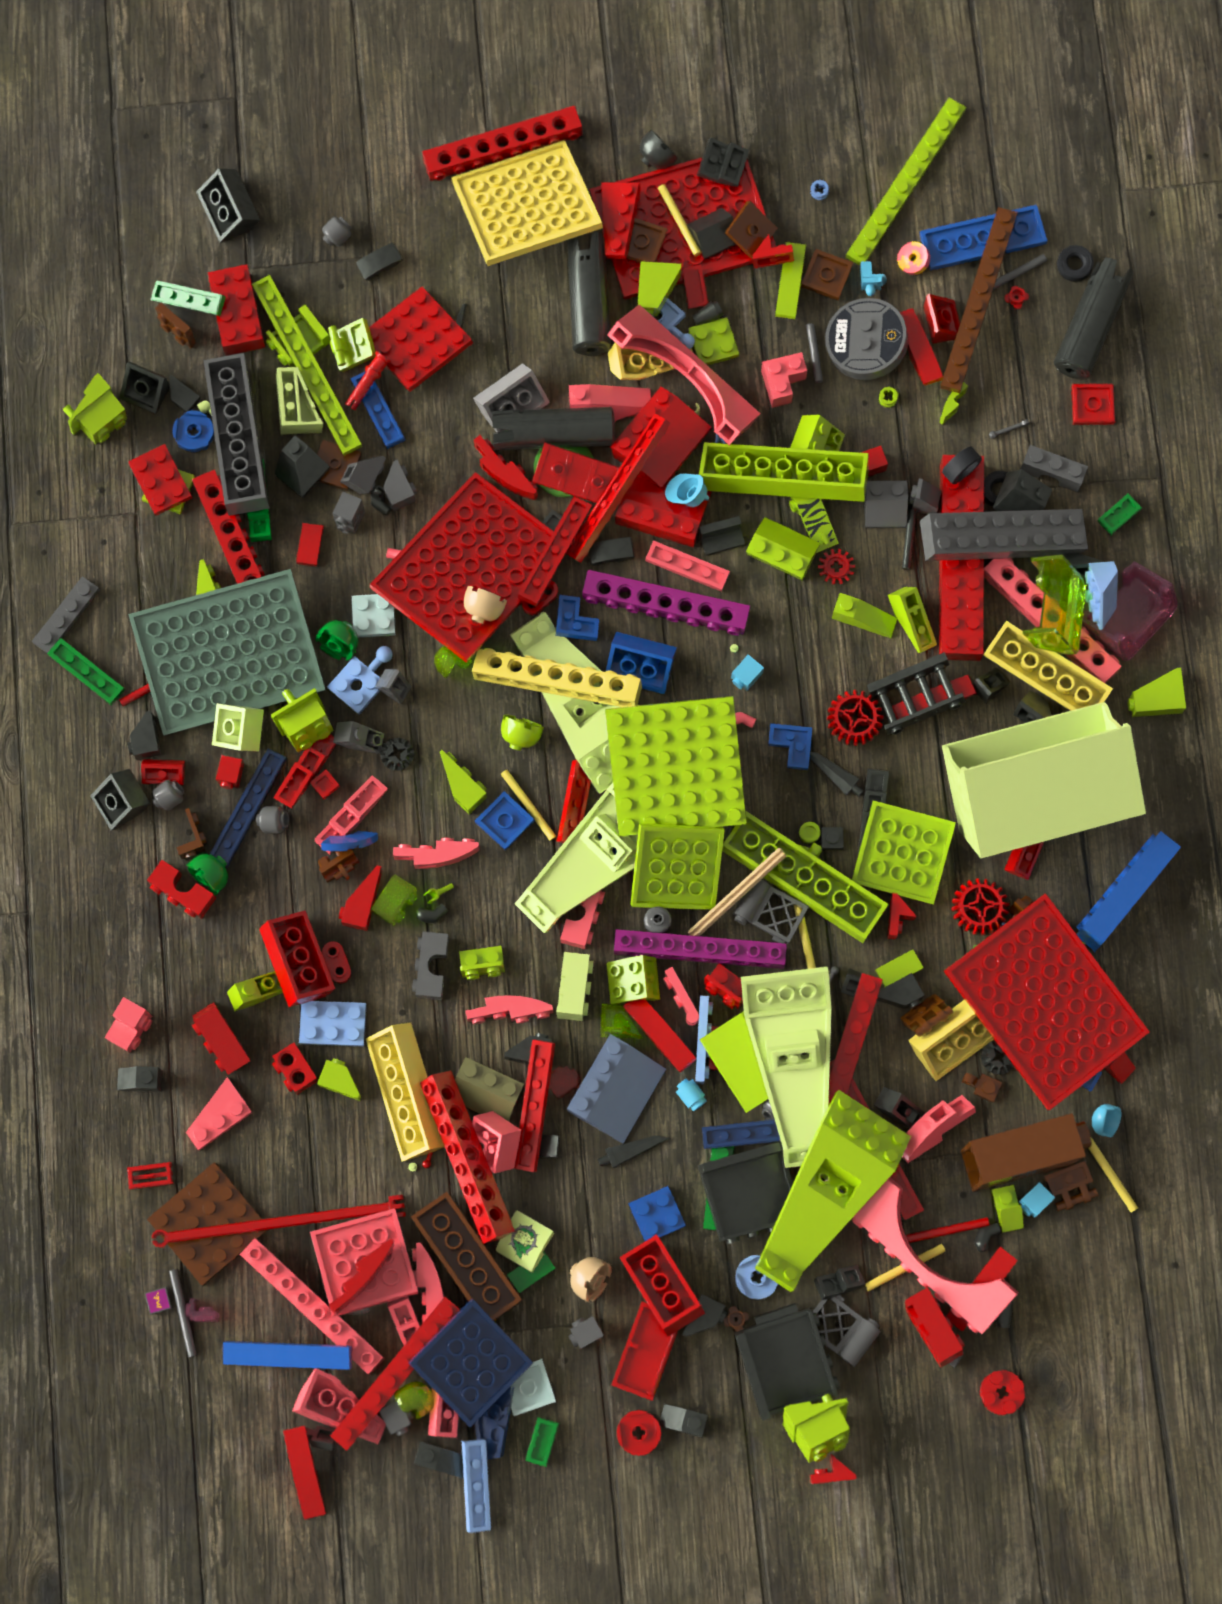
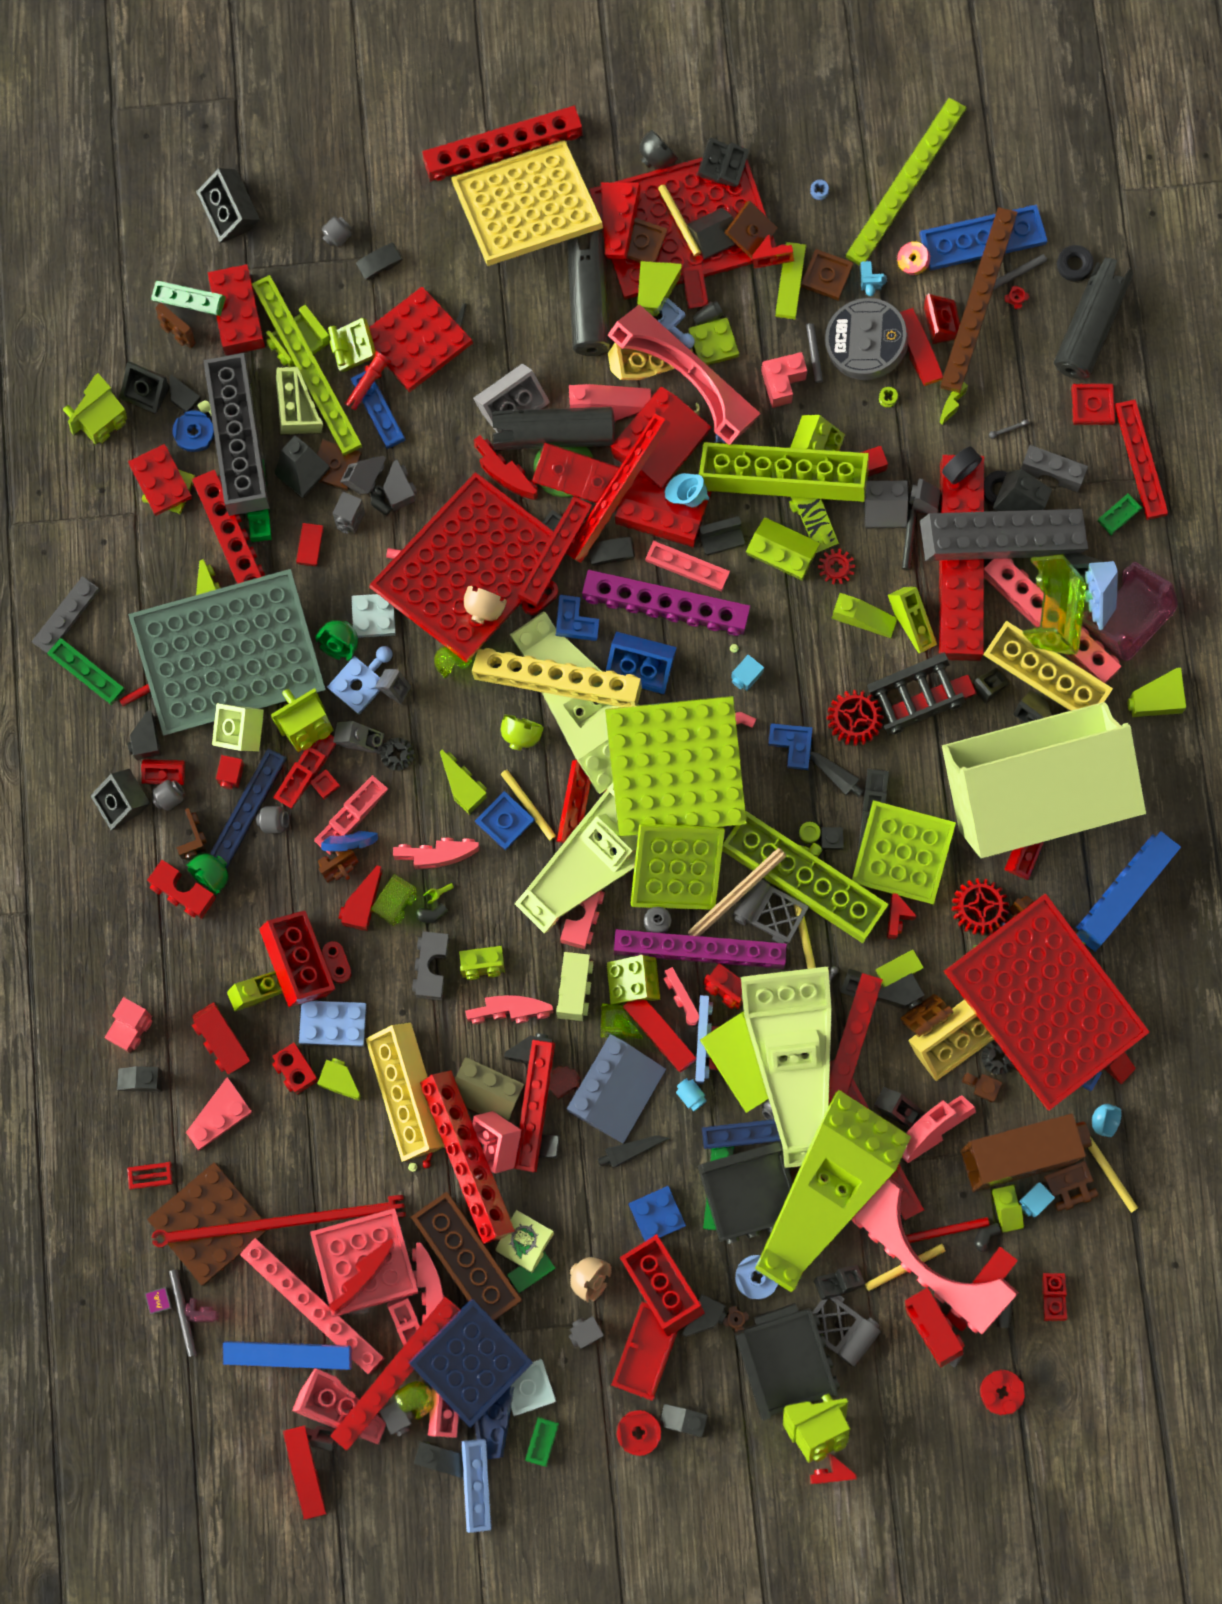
none -> red slope [1042,1273,1067,1321]
none -> red plate [1114,399,1168,520]

